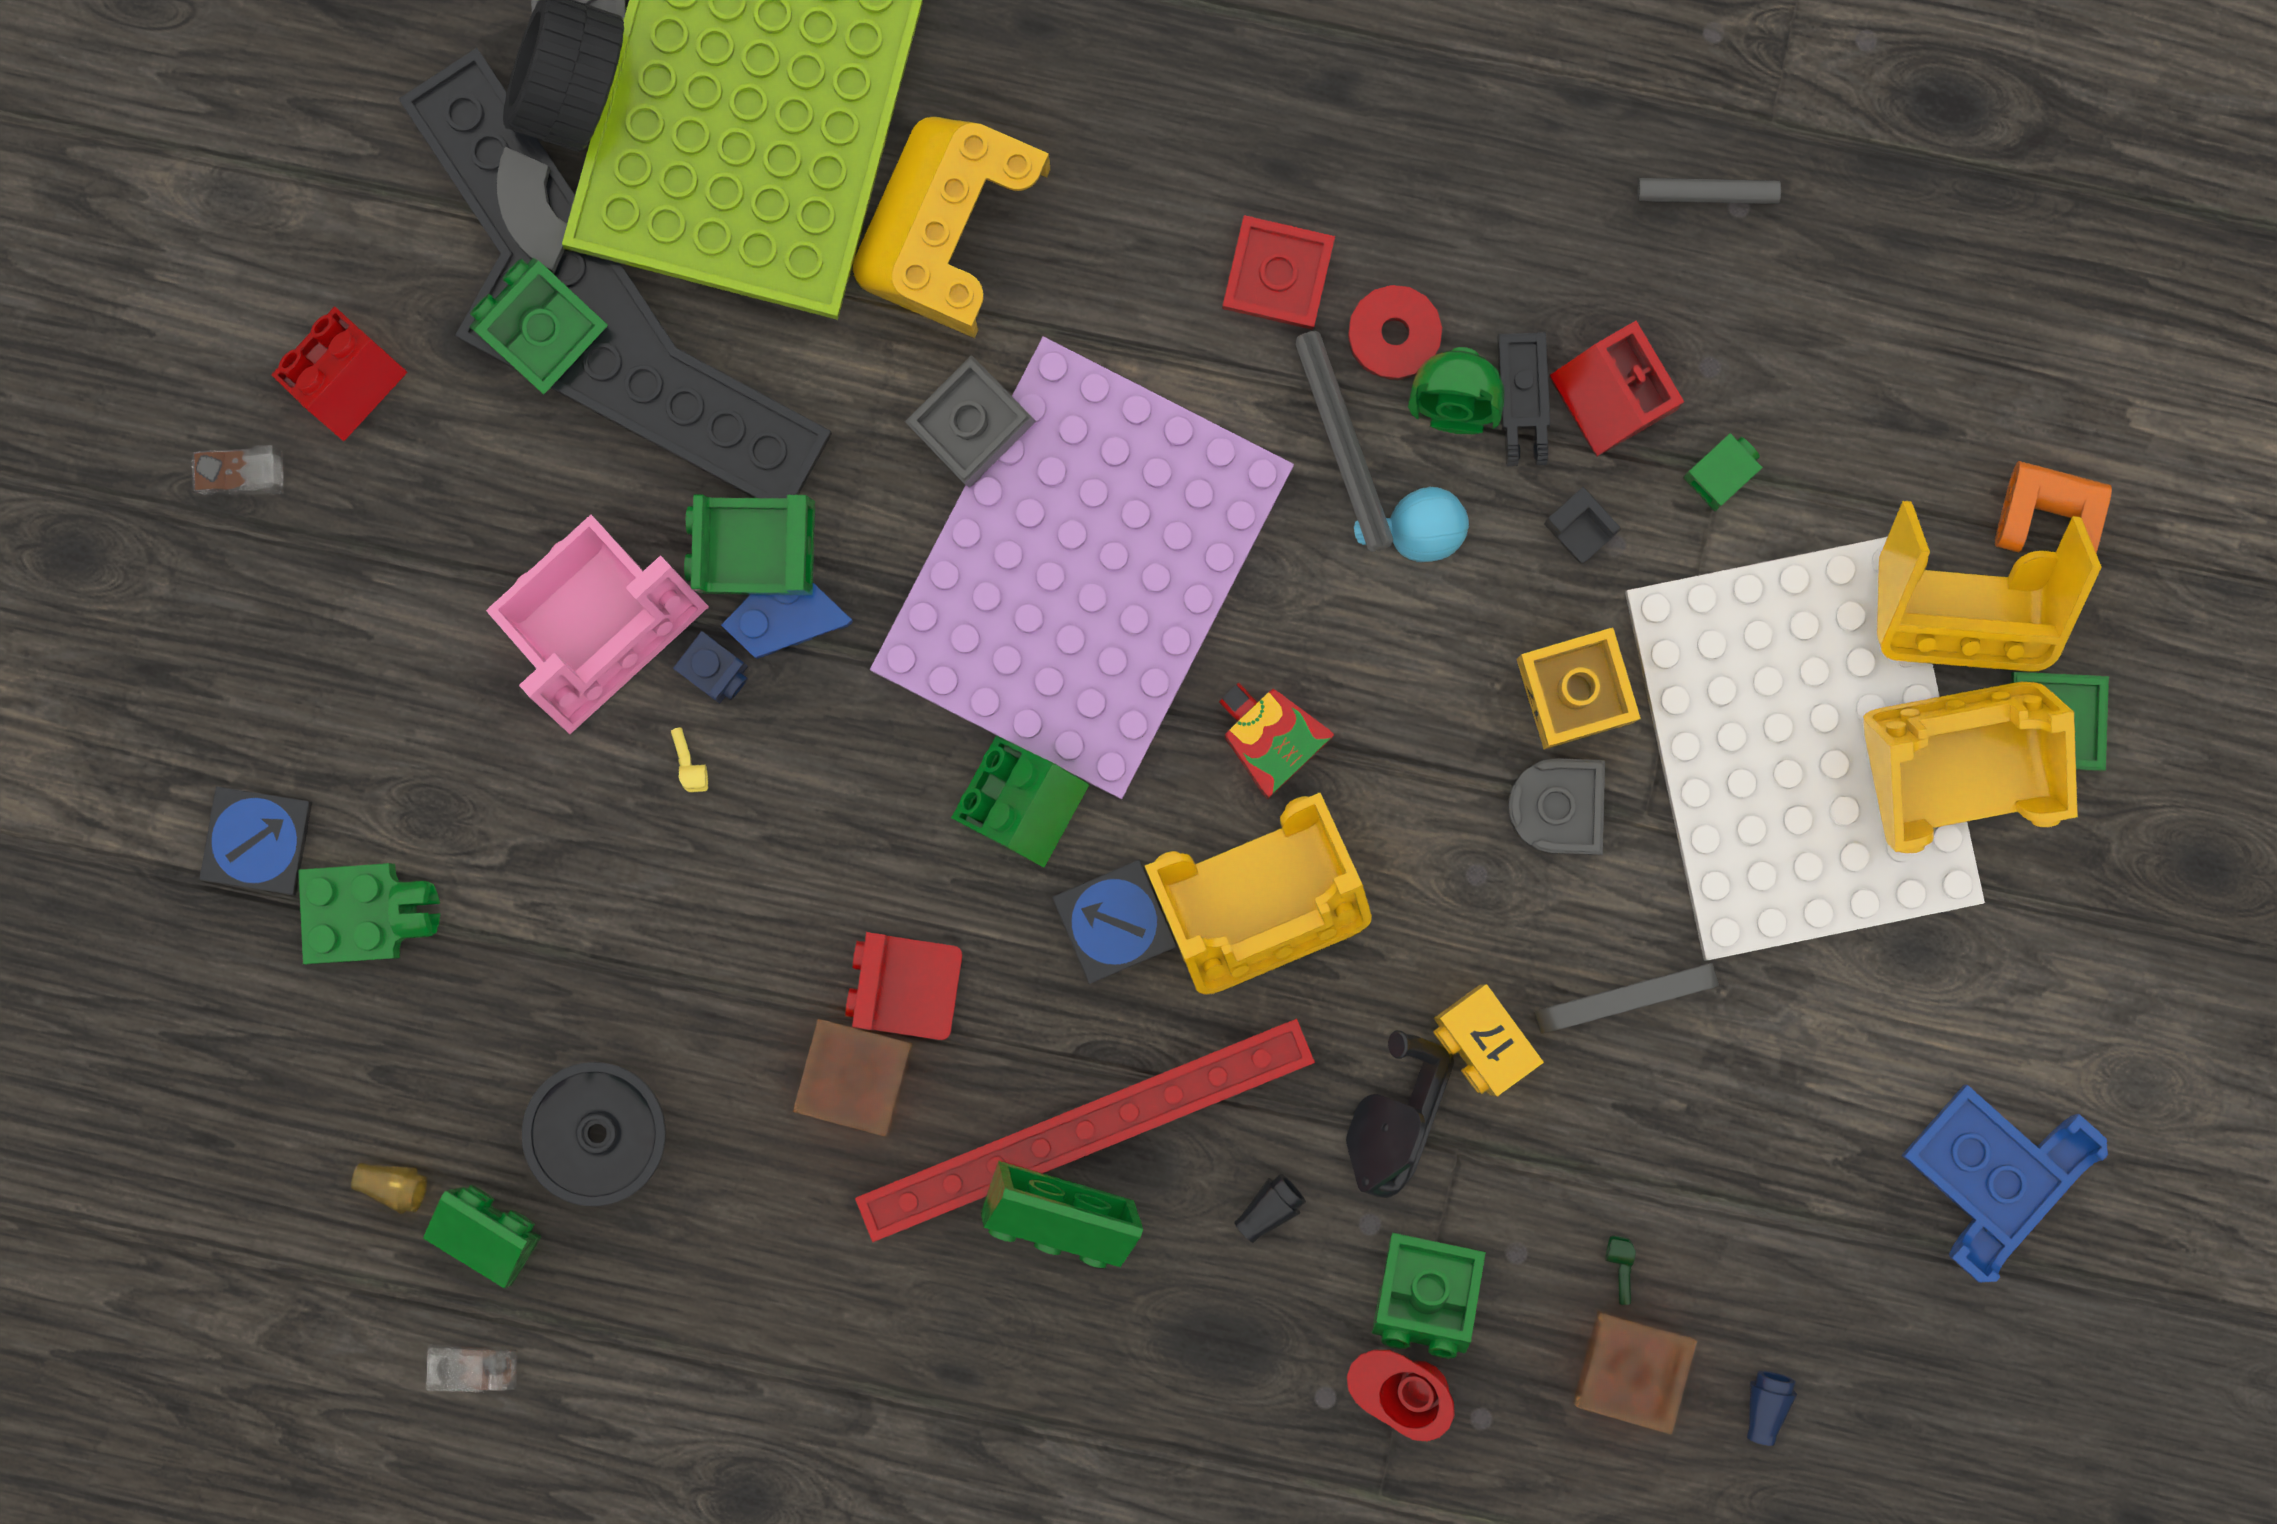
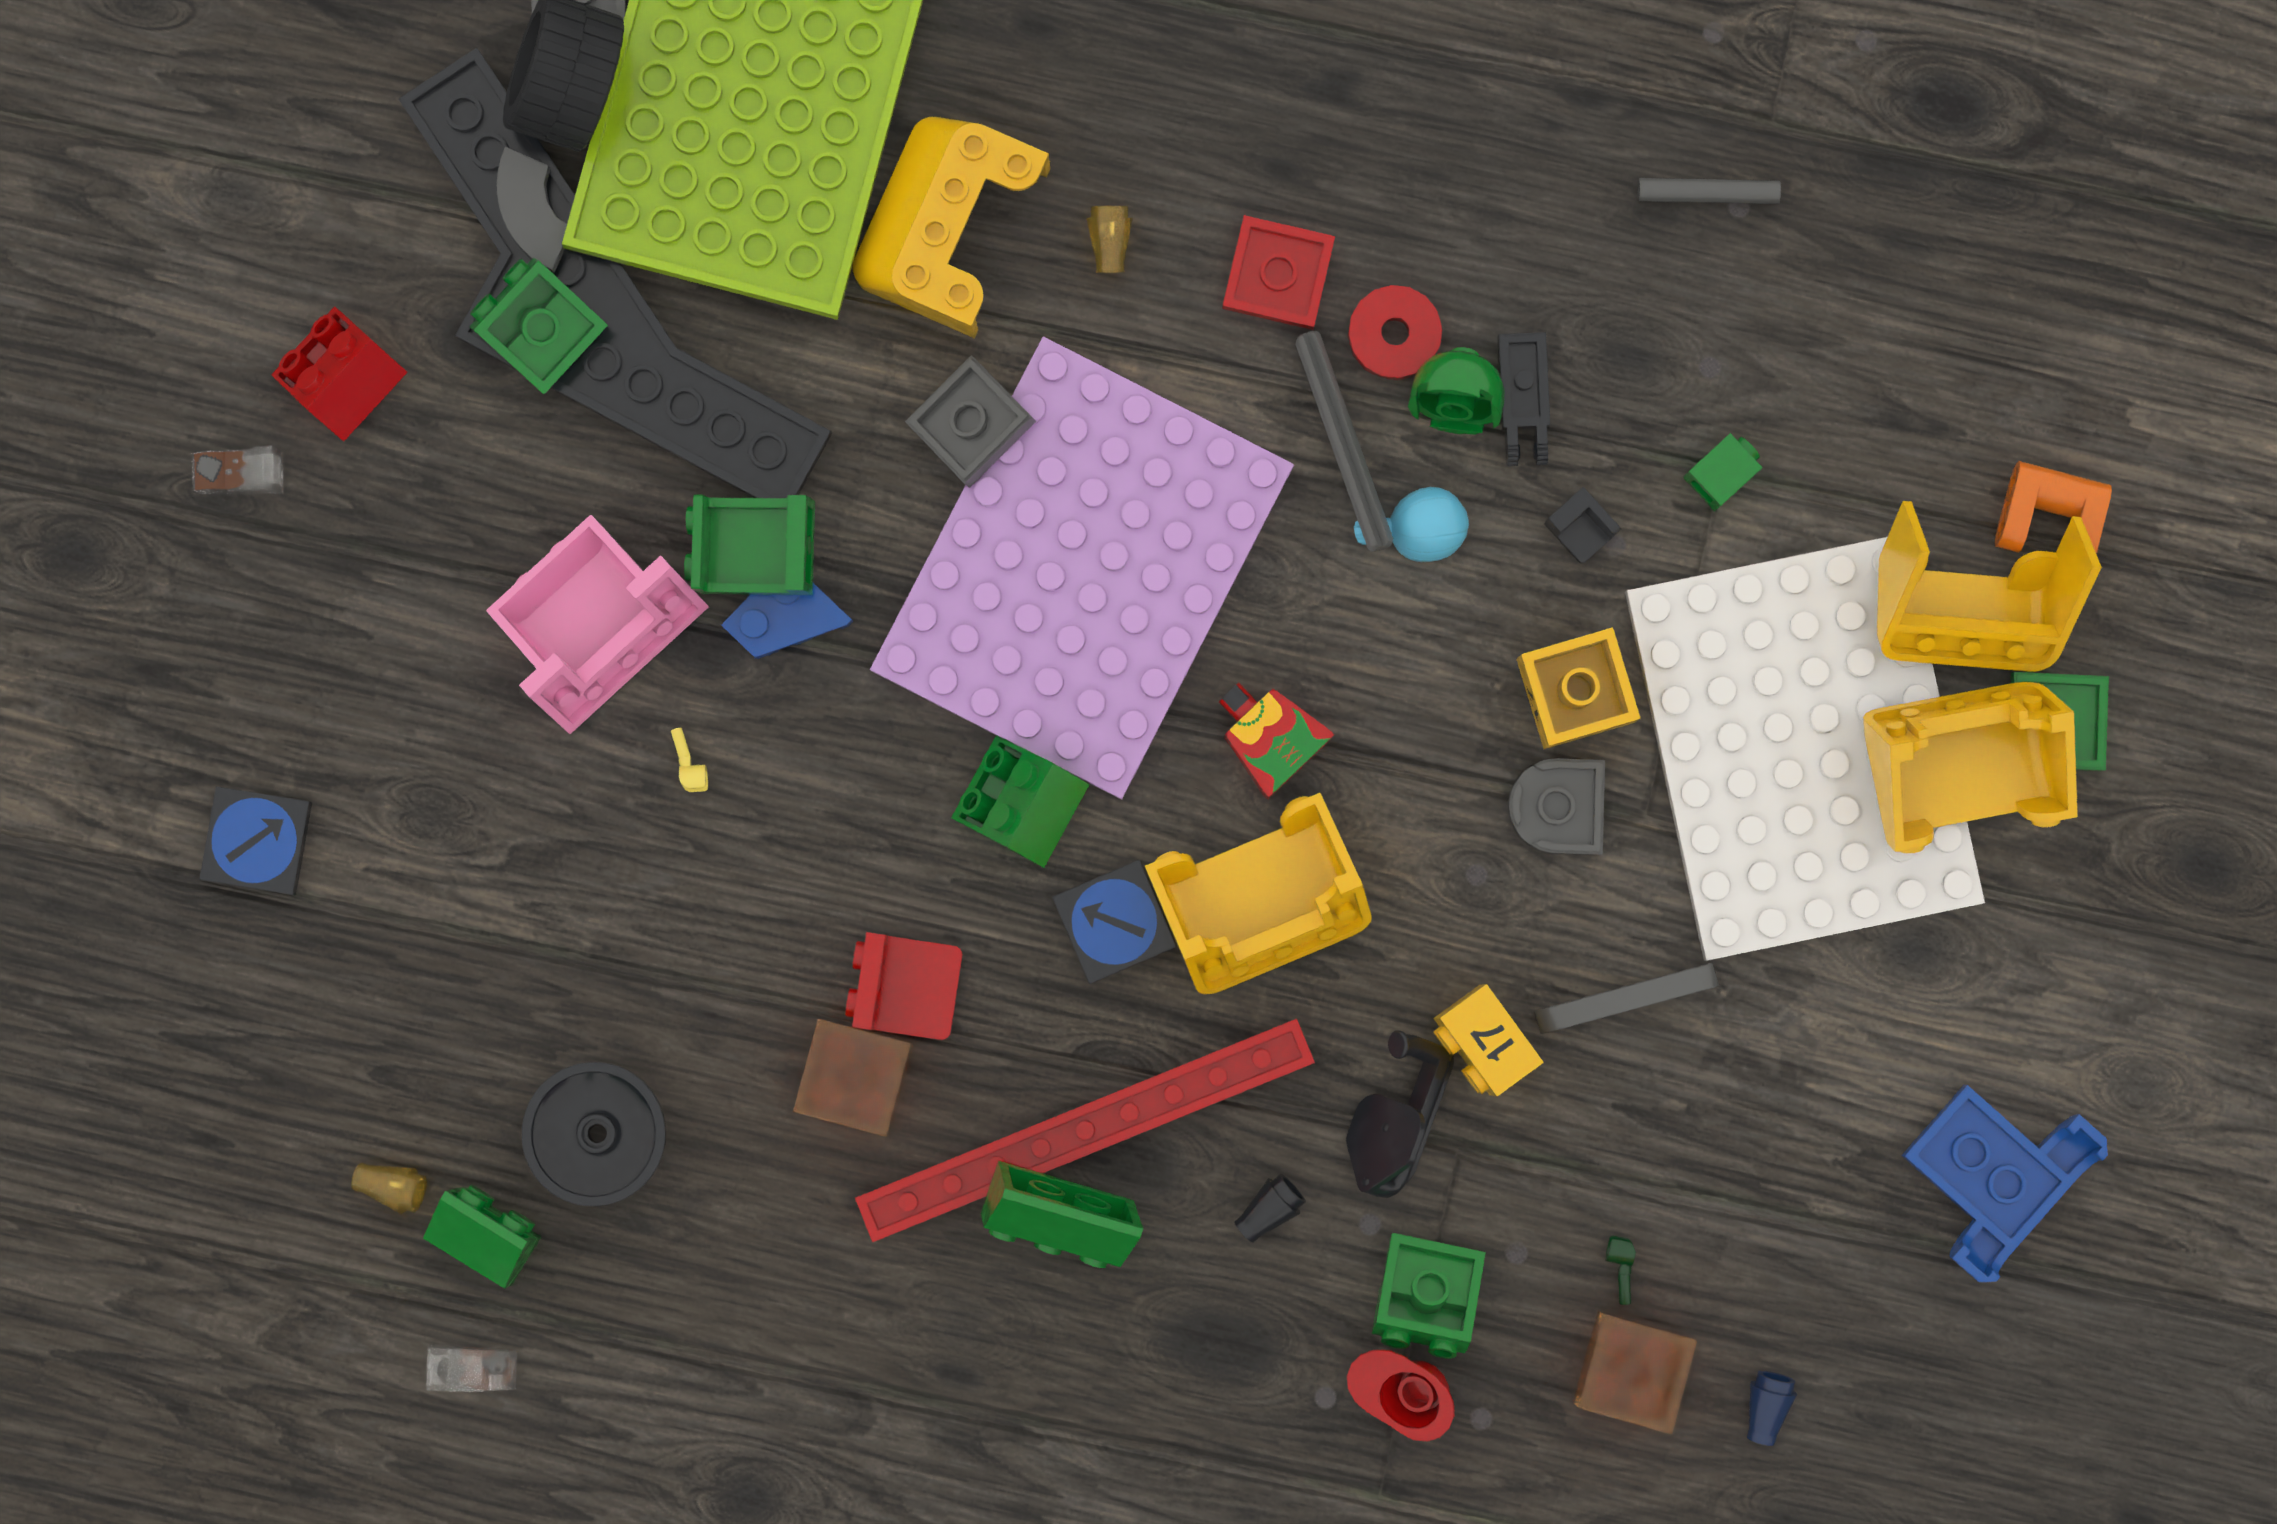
green plate [298,863,441,964] -> none
dark blue bracket [673,631,748,704] -> none
red slope [1549,321,1684,457] -> none
none -> clear yellow cone [1086,206,1133,273]

